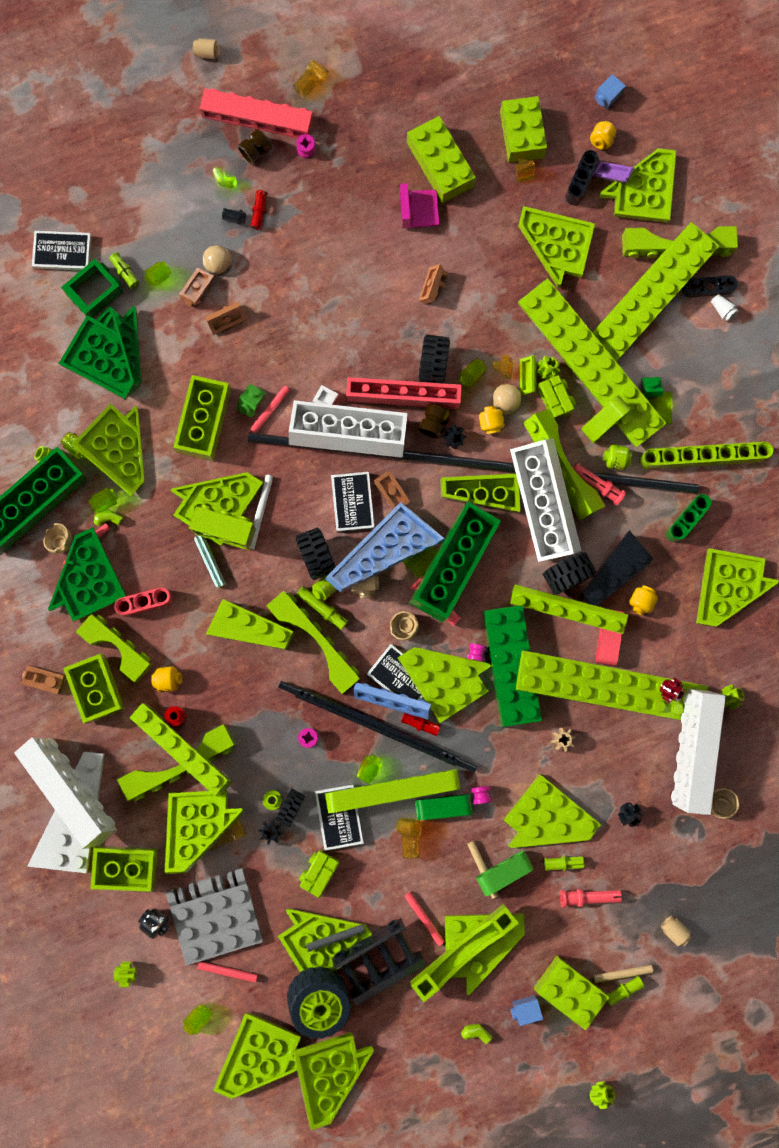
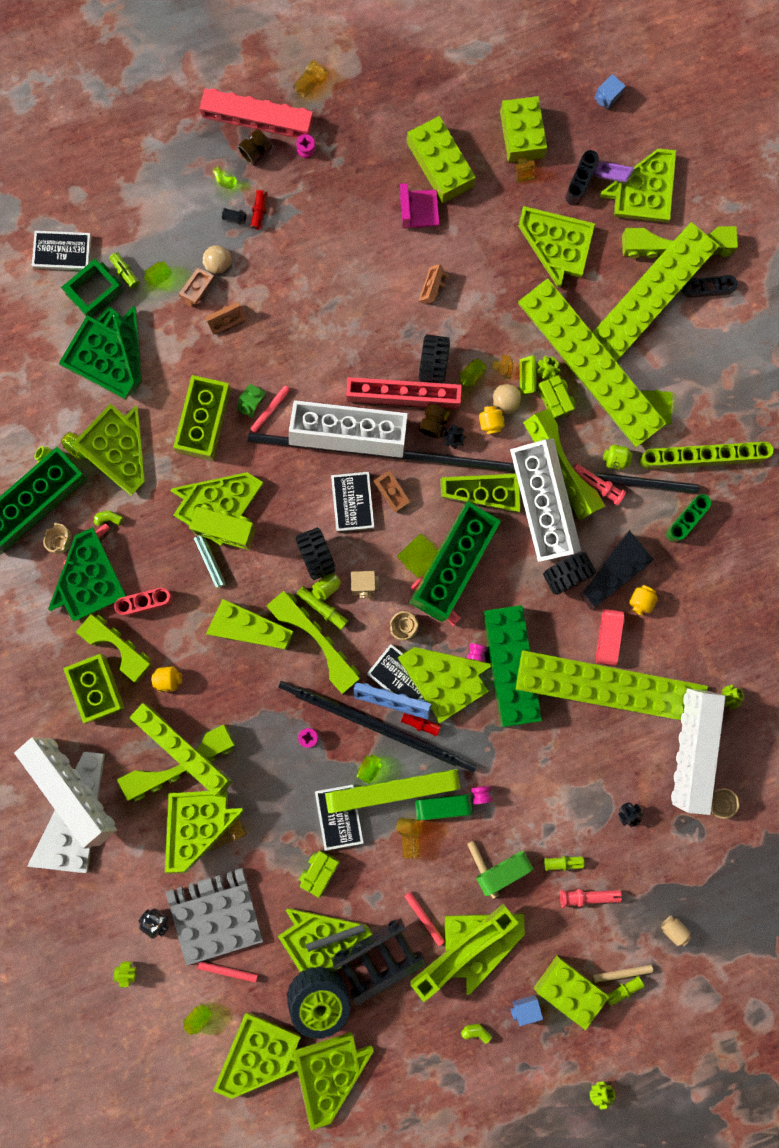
nougat plate [21,665,65,694] -> none
clear neon green brick [88,487,118,513] -> none
lime brick [91,846,158,892] -> none
red brick [164,706,187,726] -> none
tan brick [193,38,221,59] -> none
white bar [250,475,273,550] -> none
black gear [258,819,283,845] -> none
lime plate [262,790,282,810] -> none
black tyre [276,788,306,827] -> none
white plate [313,385,338,405] -> none
medium blue wing [326,502,444,592] -> none
lime wing [503,774,601,848] -> none
lime plate [510,584,628,634] -> none
tan gear [551,728,576,752] -> none
lime beam [581,395,631,443] -> none
yellow head [590,121,617,150] -> none
green plate [641,377,664,397] -> none
dark red gear [660,678,685,703] -> none
lime wing [696,548,779,627] -> none
white cone [711,294,739,322] -> none

